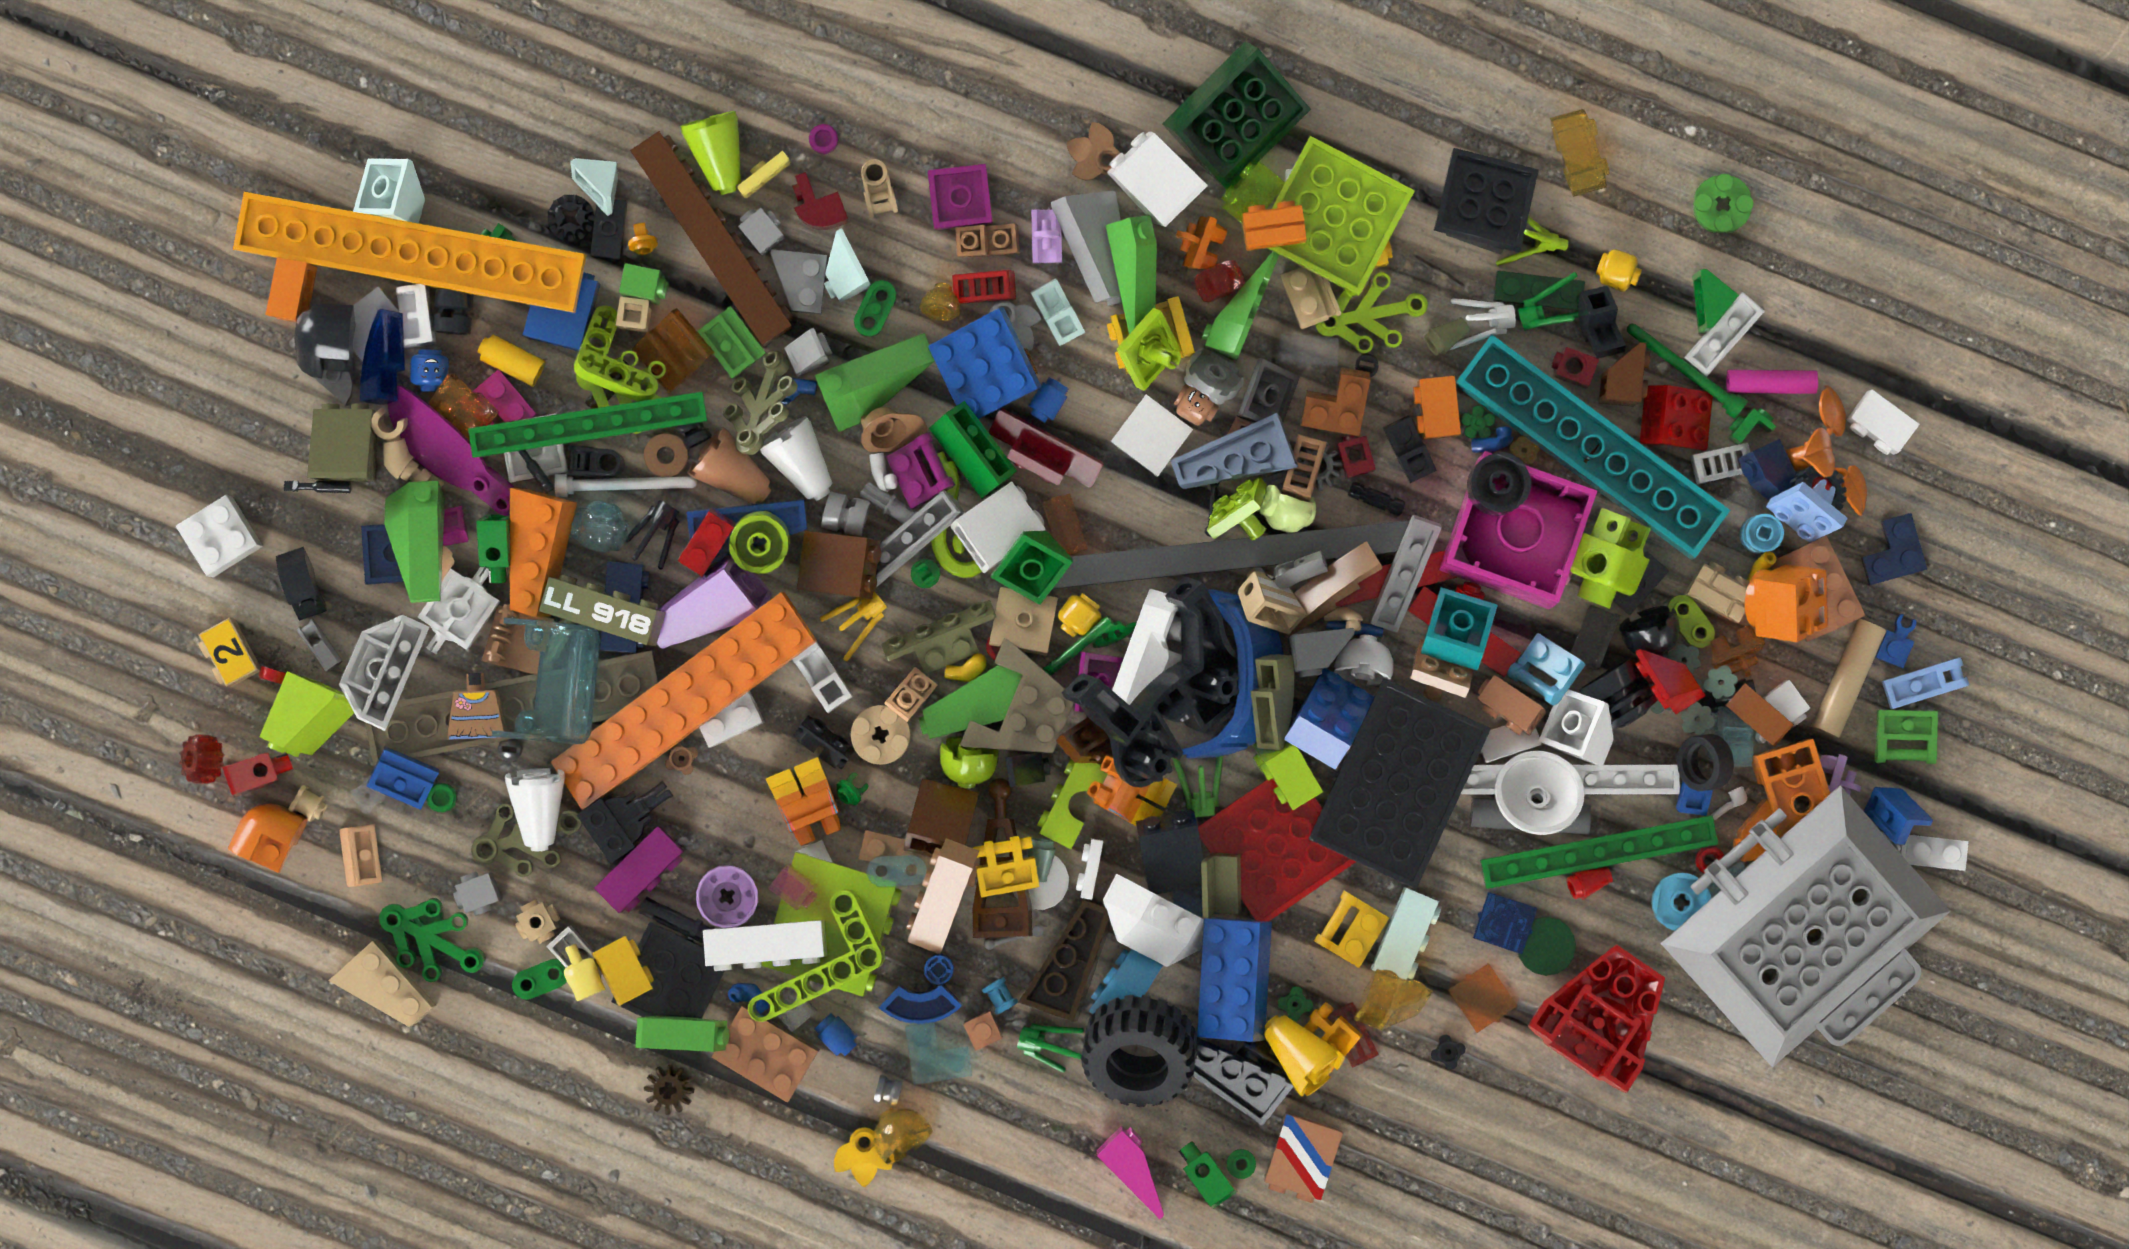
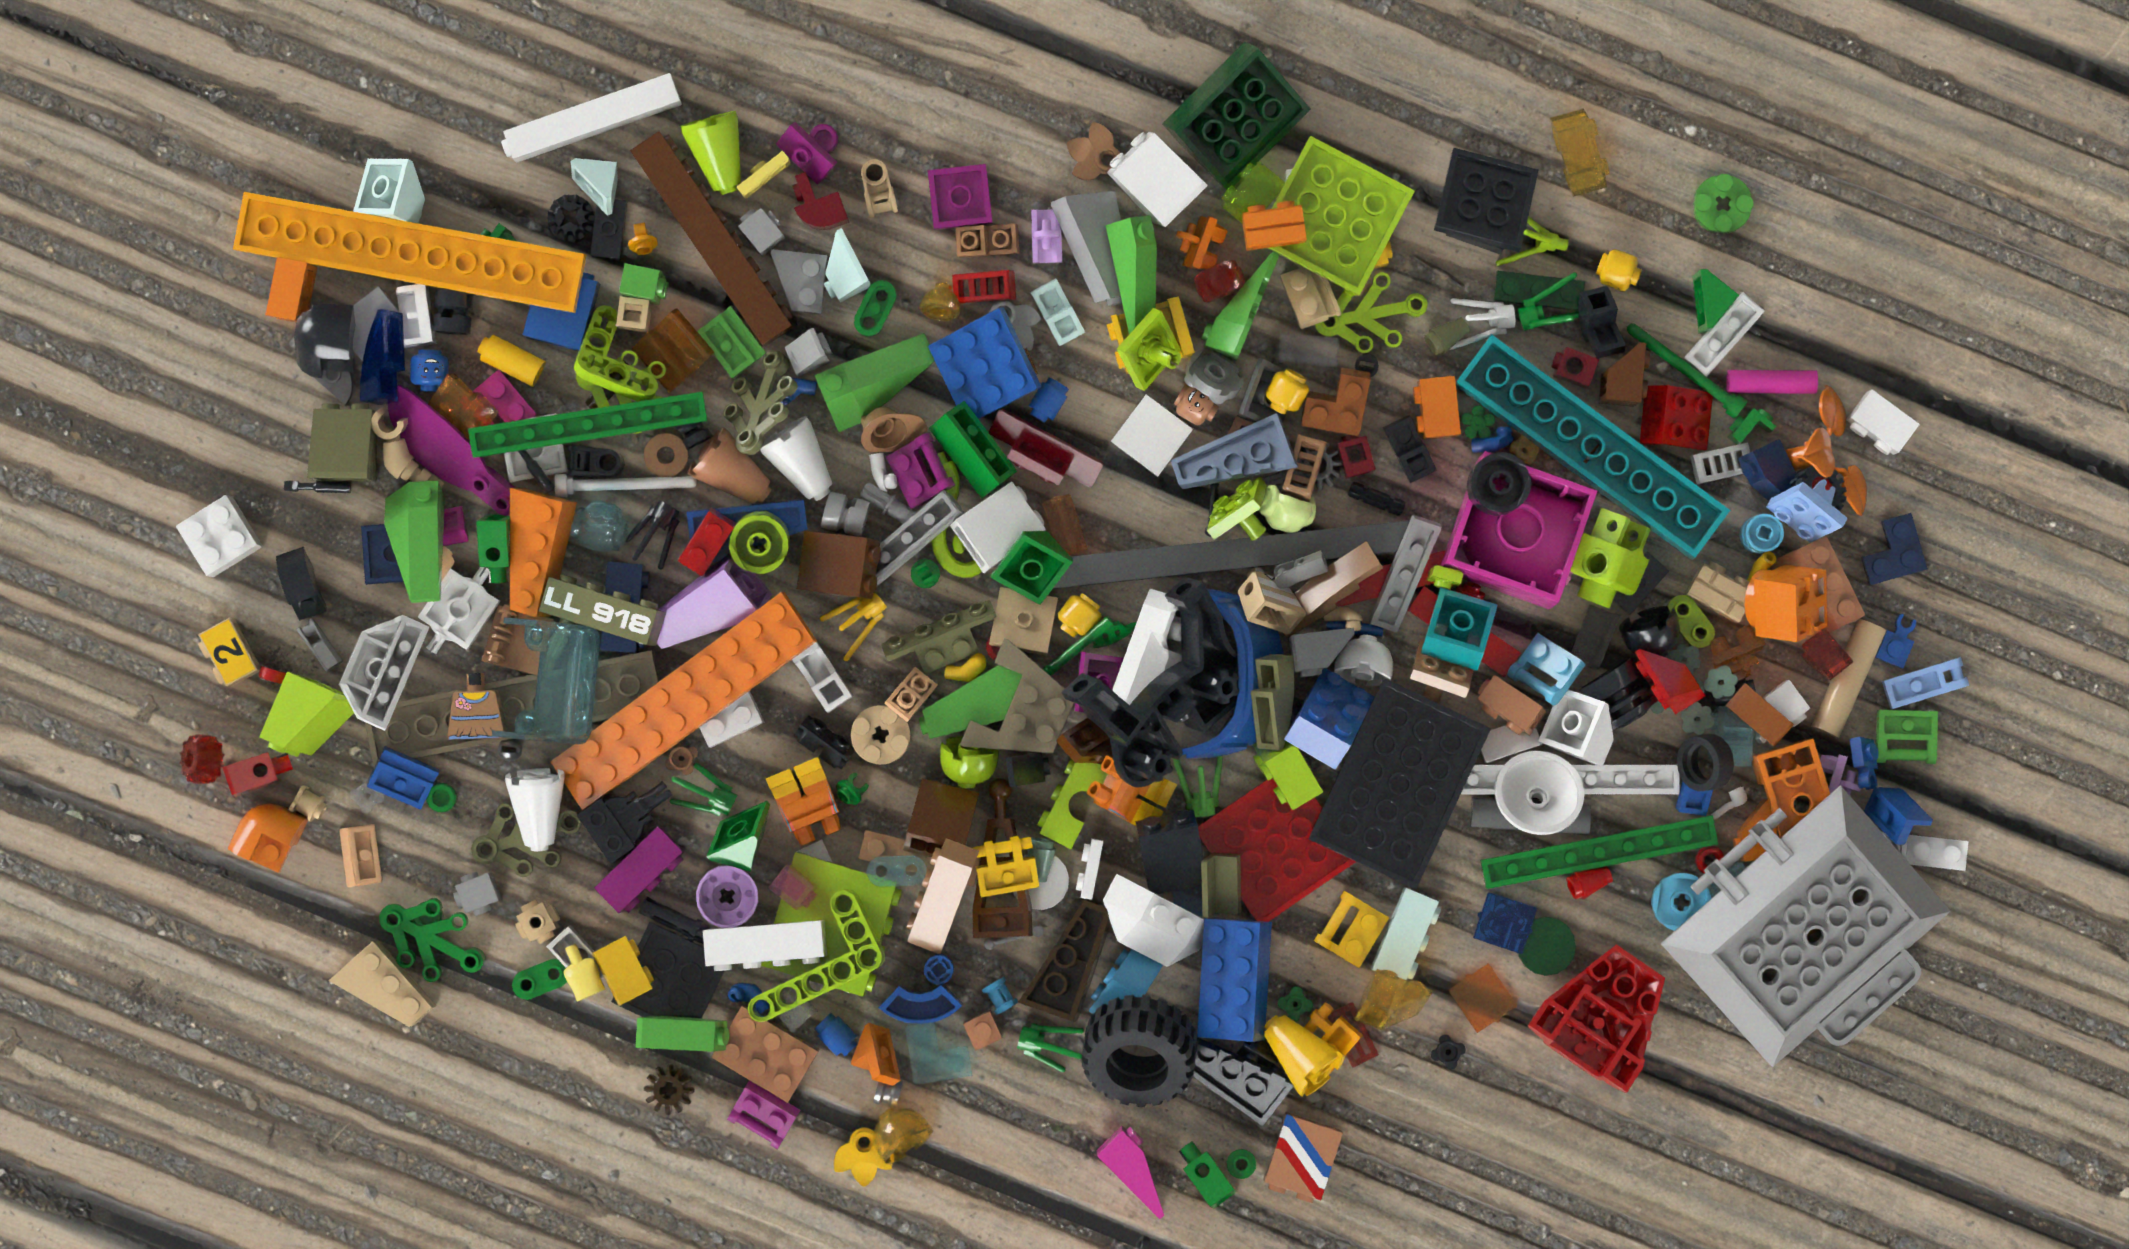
none -> white brick [501,73,682,163]
none -> green plant [670,763,738,817]
none -> green slope [707,801,770,872]
none -> magenta plate [727,1080,800,1150]
none -> magenta plate [776,122,837,185]
none -> orange slope [851,1023,901,1086]
none -> yellow head [1265,368,1309,415]
none -> lime plate [1426,565,1464,590]
none -> clear red slope [1802,629,1853,680]
none -> blue plate [1850,737,1879,790]

